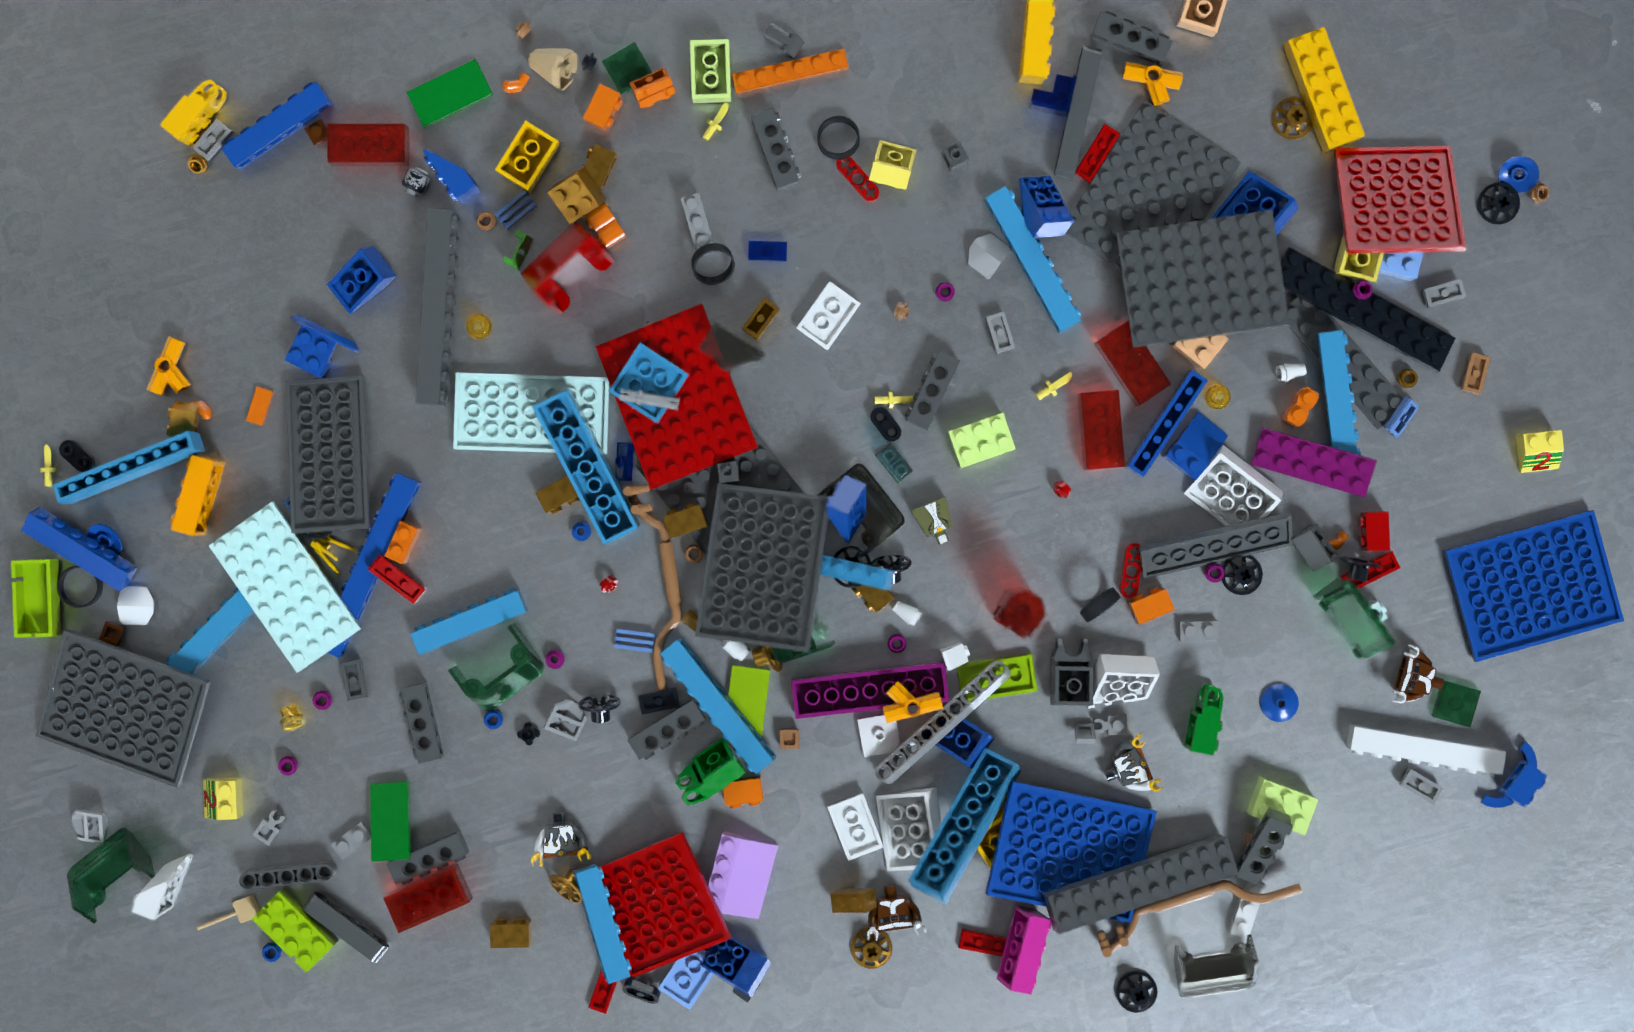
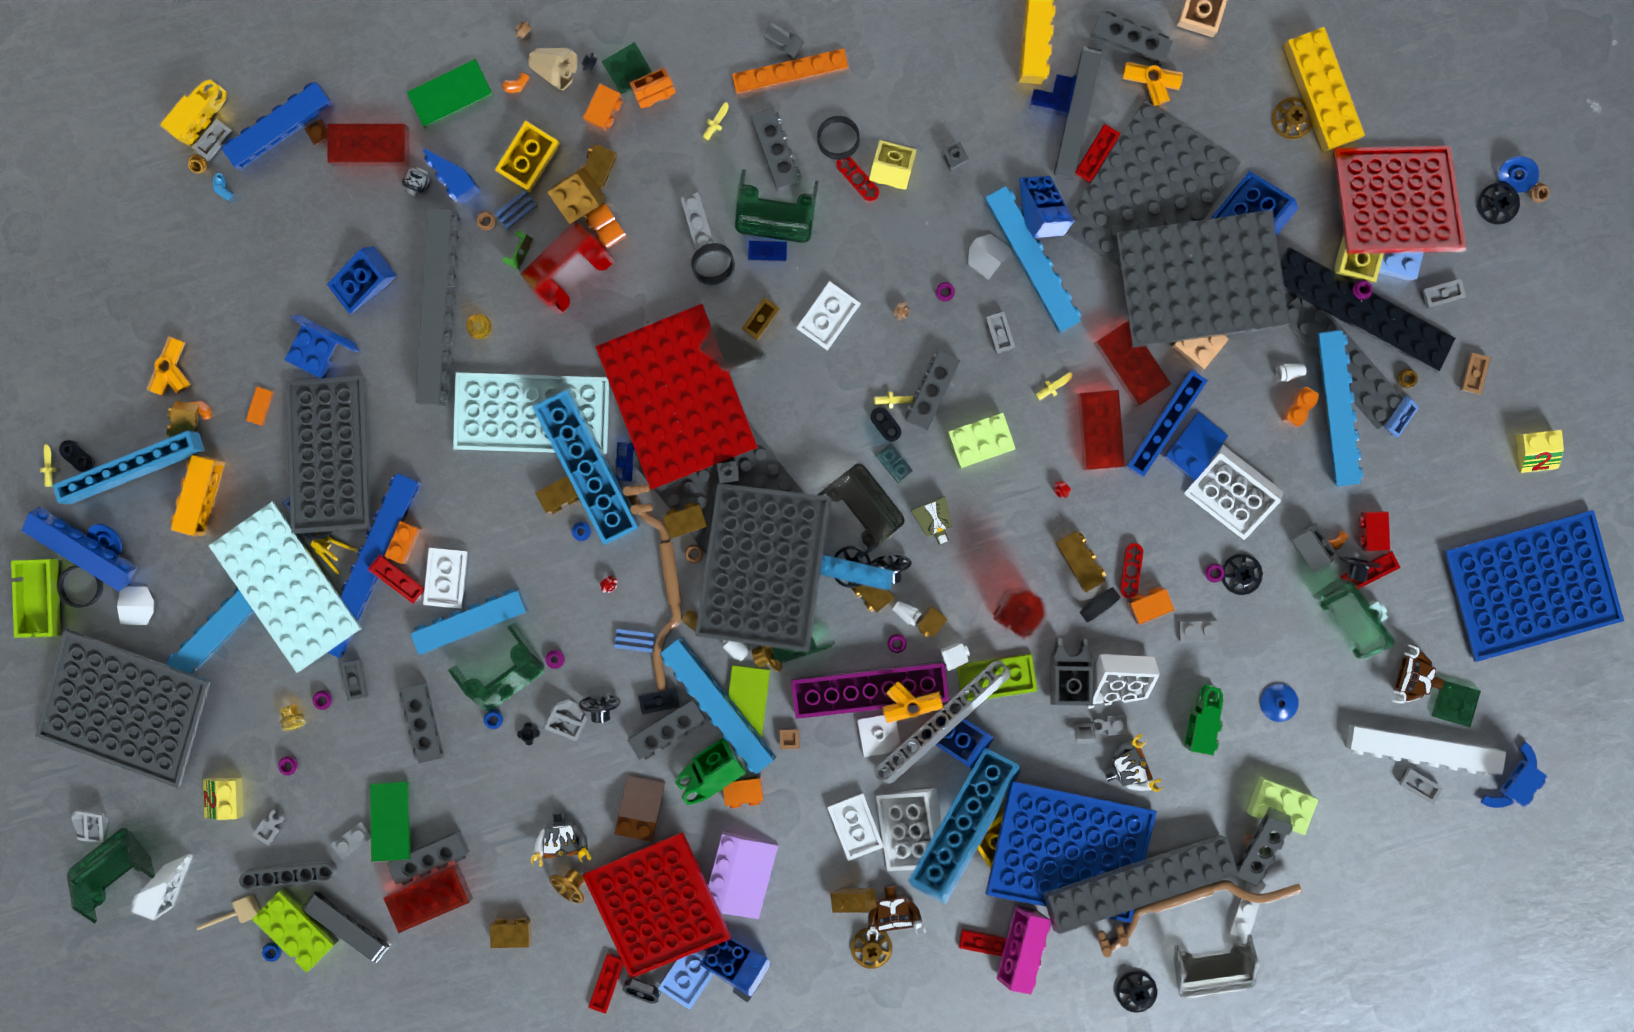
reddish brown plate [99,621,126,646] -> none
dark azure brick [573,864,631,984] -> none
dark azure plate [608,343,689,423] -> none
light grey pin [620,388,680,411] -> none
yellowish green brick [690,39,732,103] -> none
blue slope [826,475,866,544] -> none
dark grey plate [1139,512,1293,579] -> none
clear yellow piece [1205,385,1230,409] -> none
magenta plate [1251,428,1377,497] -> none
none -> dark azure arm [212,173,234,201]
none -> white plate [423,547,468,609]
none -> reddish brown slope [614,775,666,842]
none -> clear green windscreen [735,169,819,243]
none -> pearl gold brick [917,606,947,638]
none -> pearl gold brick [1055,531,1106,593]

